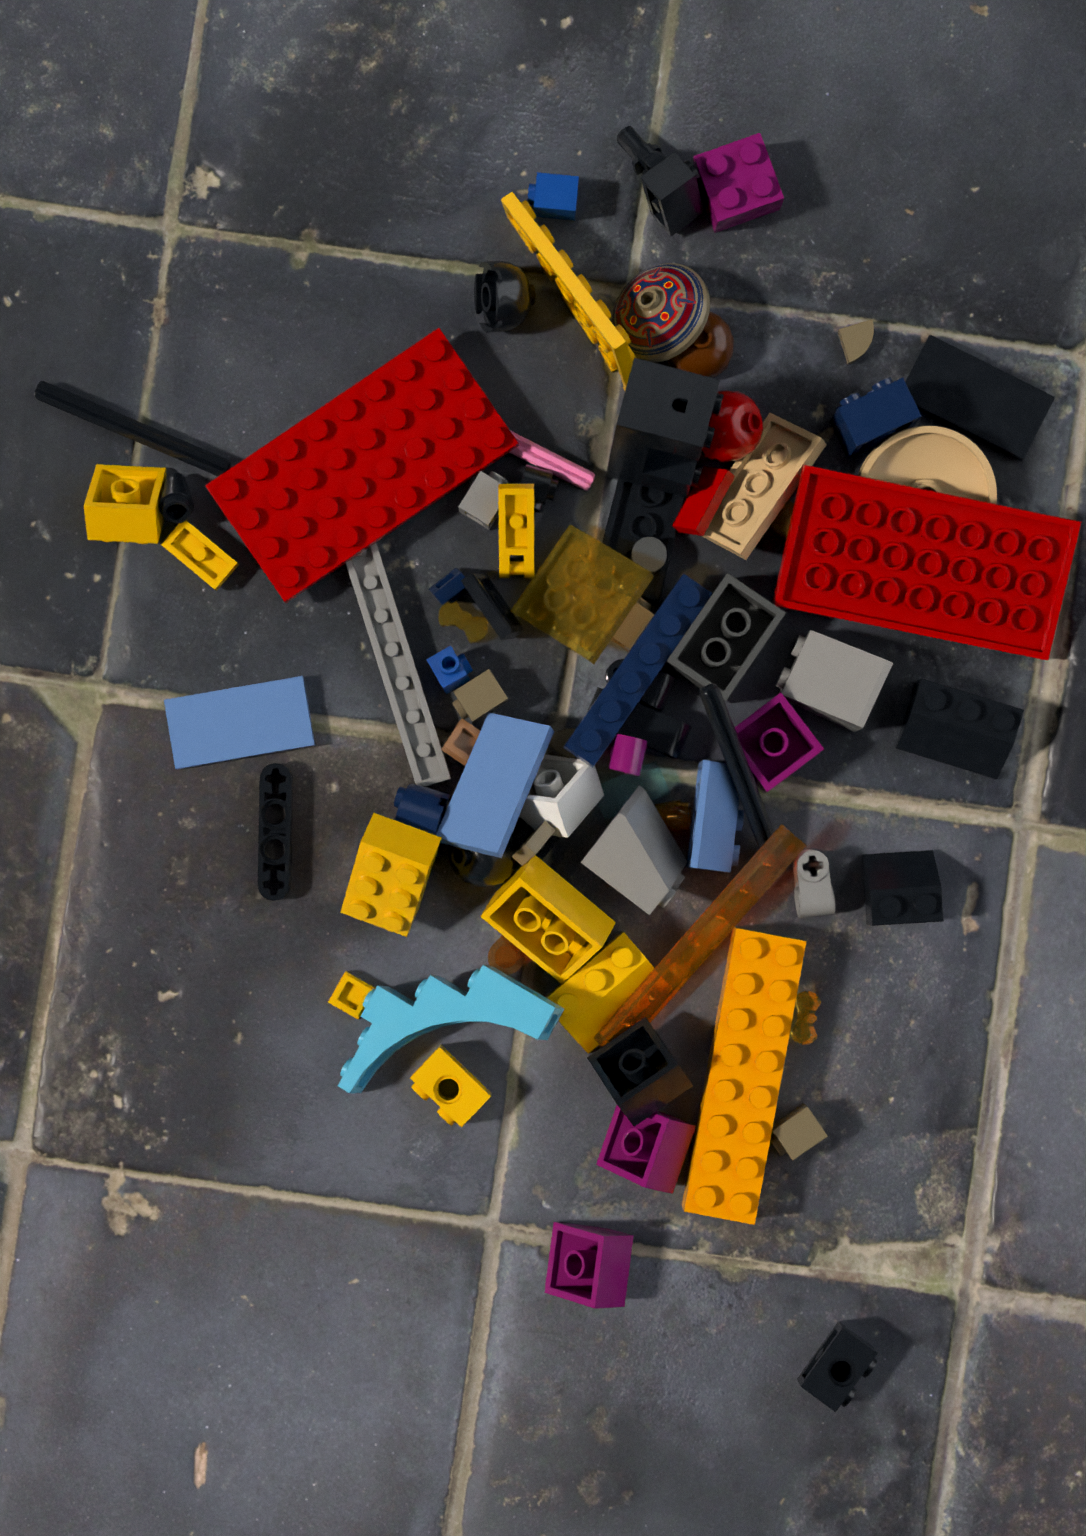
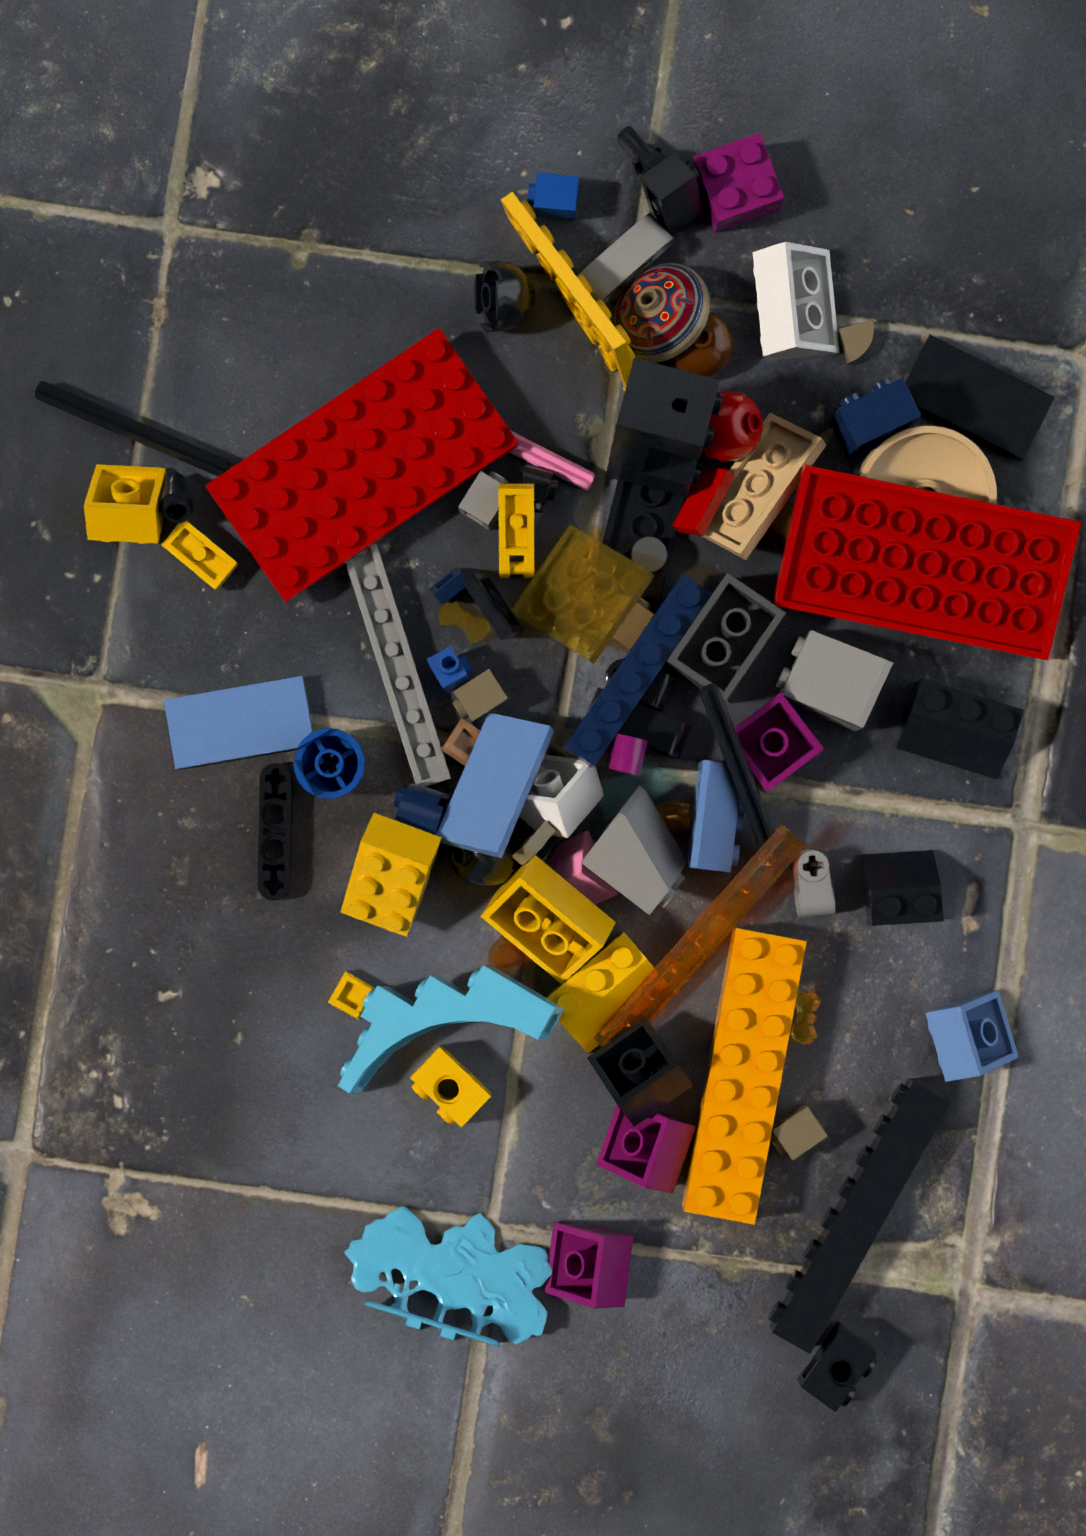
none -> blue cylinder [294,728,366,799]
none -> medium azure plant [345,1206,553,1347]
none -> bright pink slope [547,830,618,905]
none -> light grey beam [579,213,674,303]
none -> white slope [753,242,840,359]
none -> black brick [768,1079,951,1354]
none -> medium blue slope [925,990,1019,1082]

